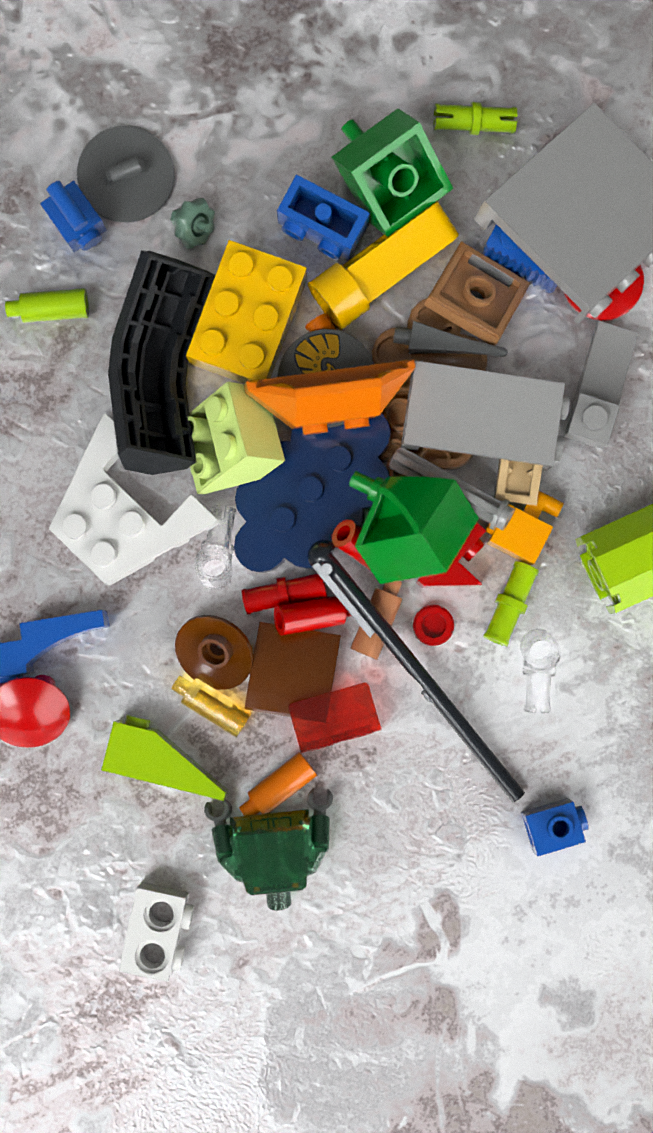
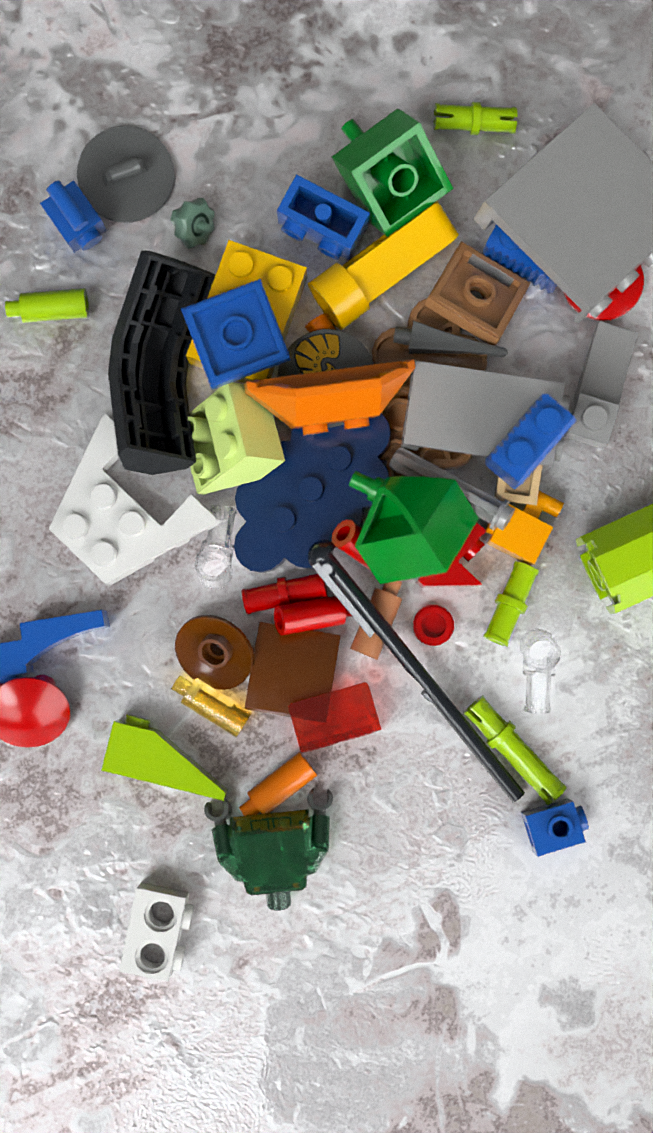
none -> blue plate [181,279,291,390]
none -> lime pin [463,695,567,805]
none -> blue brick [485,394,576,489]

